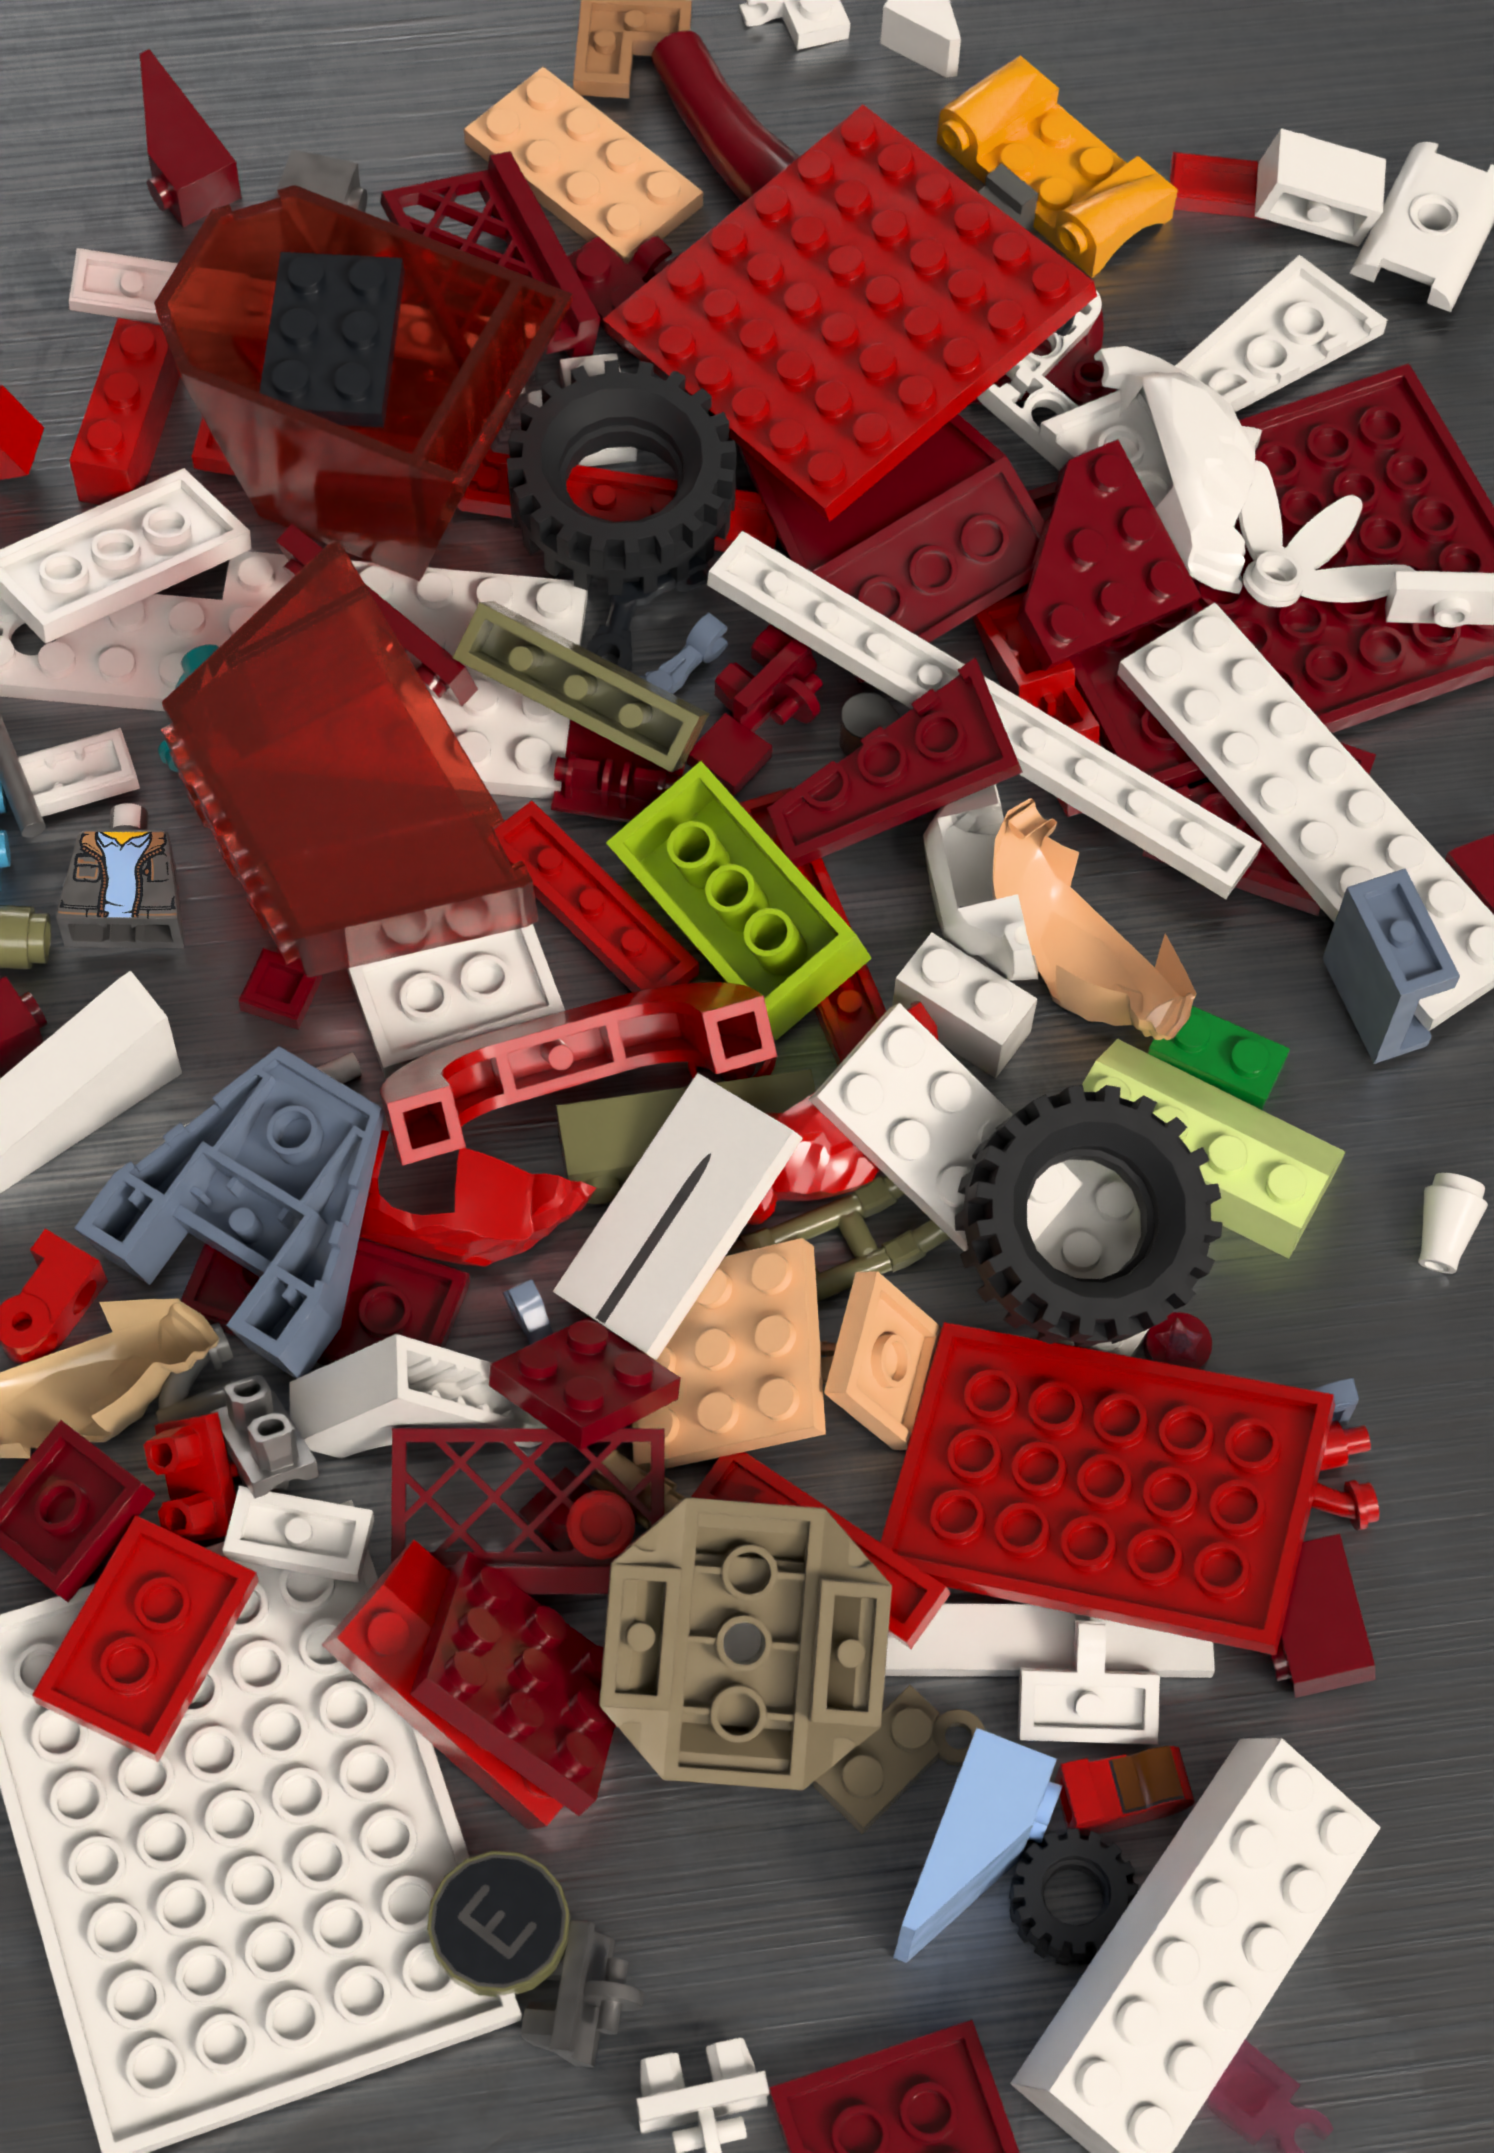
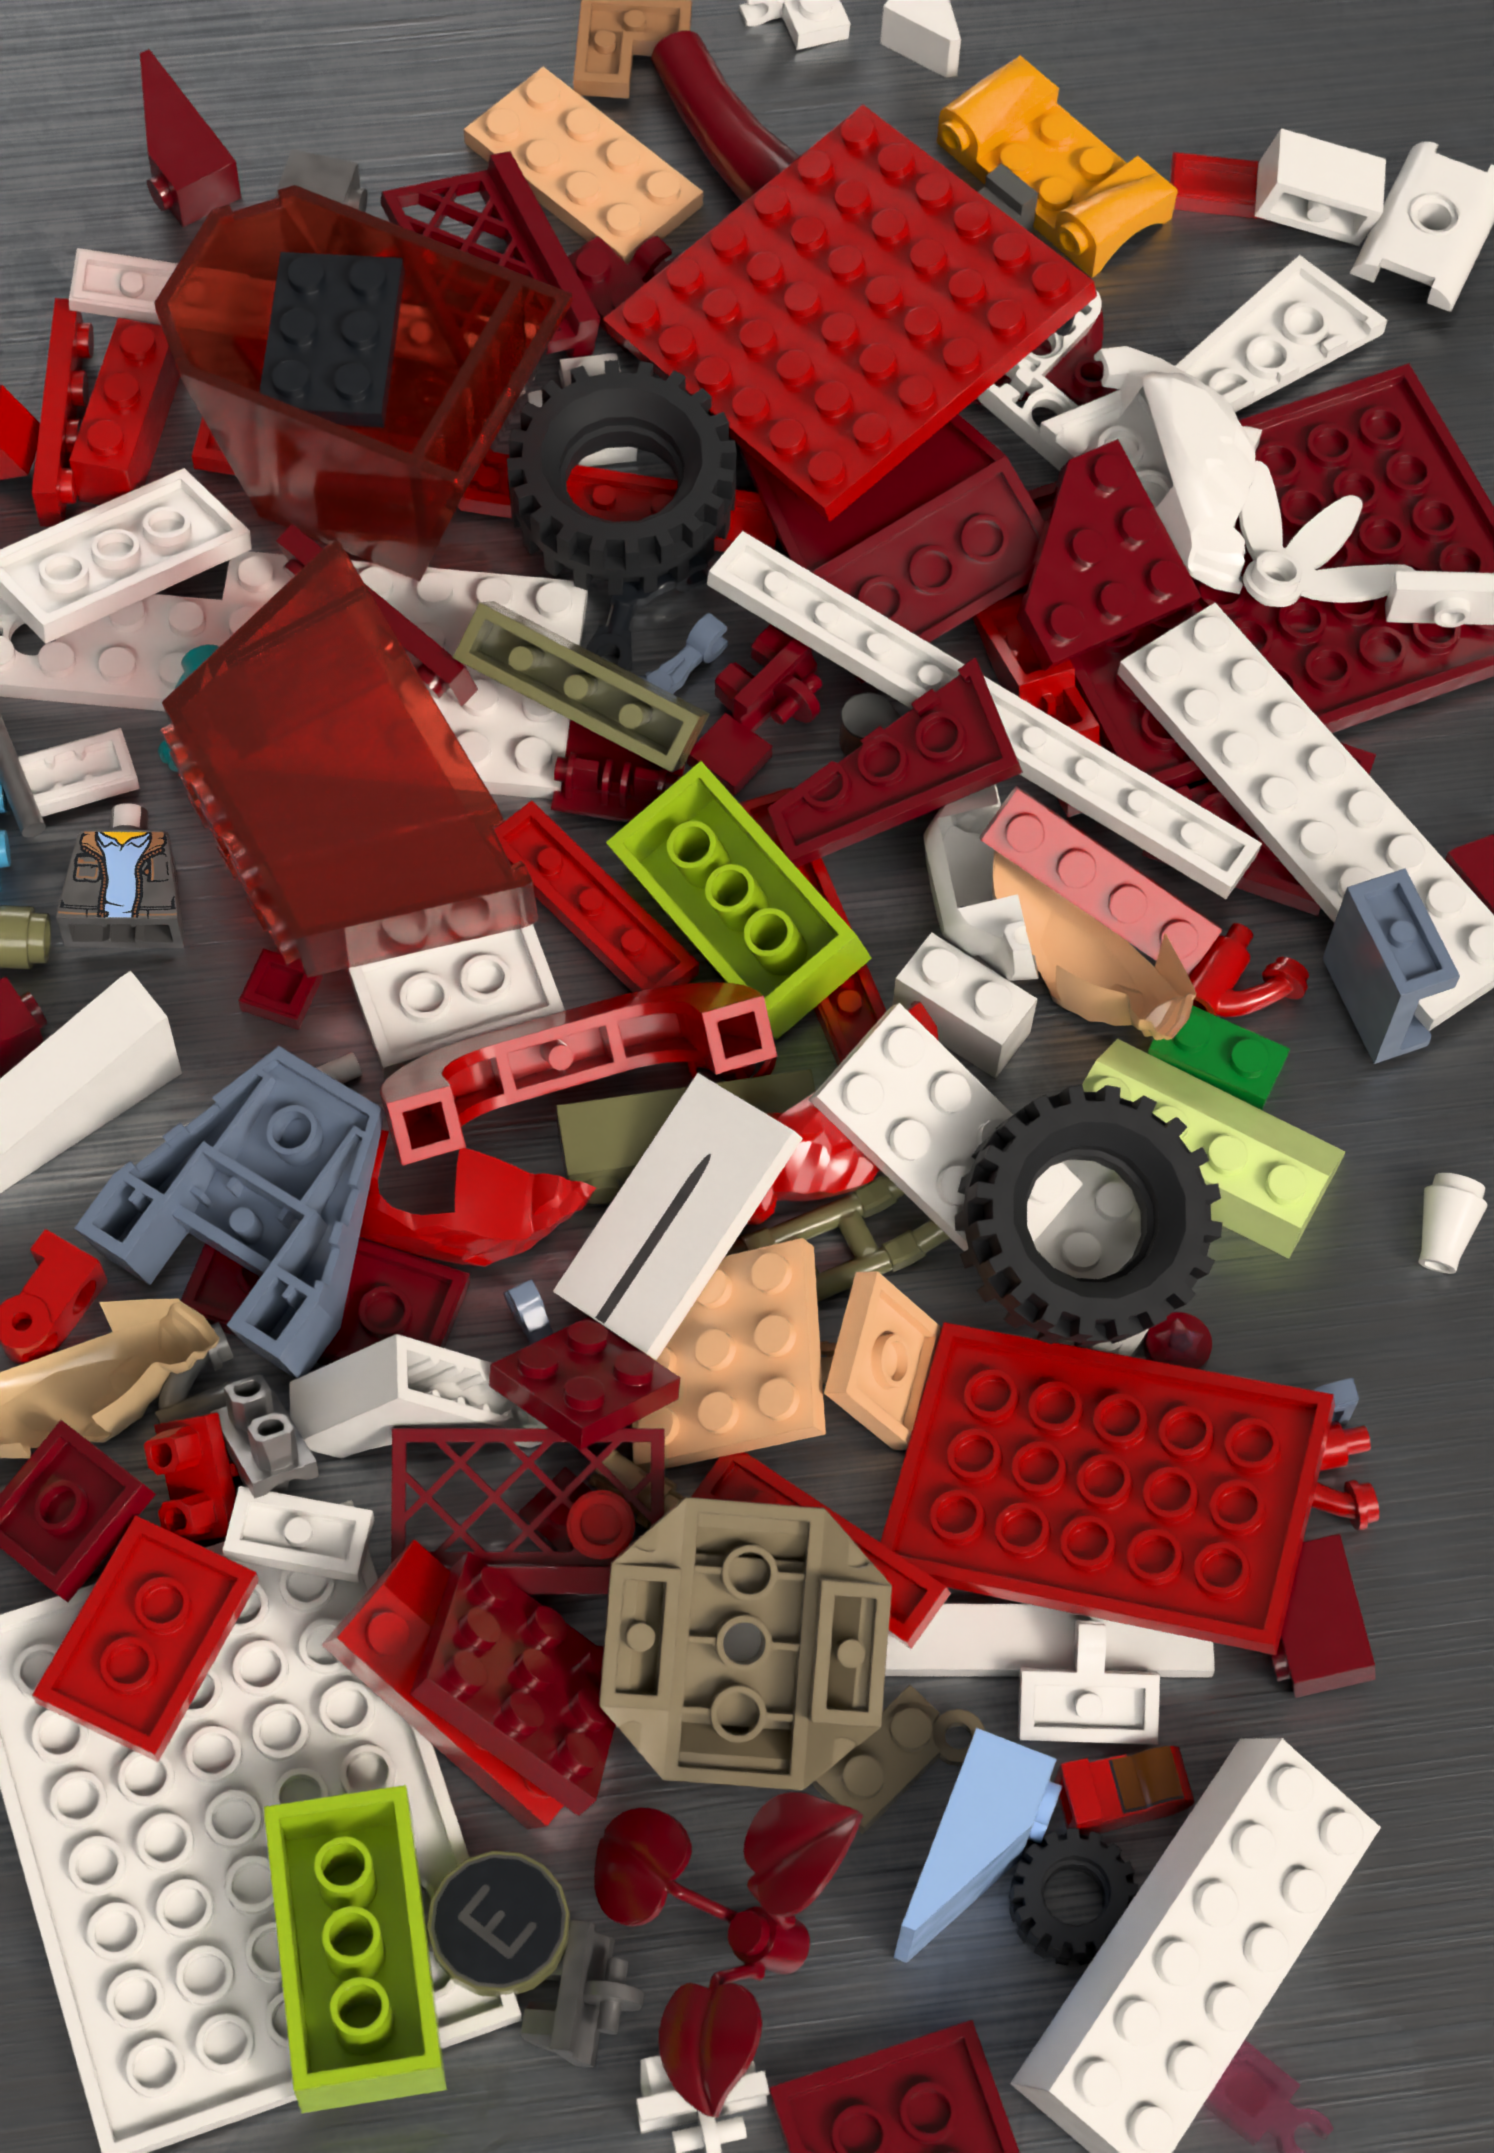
none -> red plate [32,298,94,527]
none -> lime brick [264,1785,447,2113]
none -> dark red plant [594,1792,863,2118]
none -> plate [980,786,1222,977]
none -> red plant [1189,923,1309,1017]

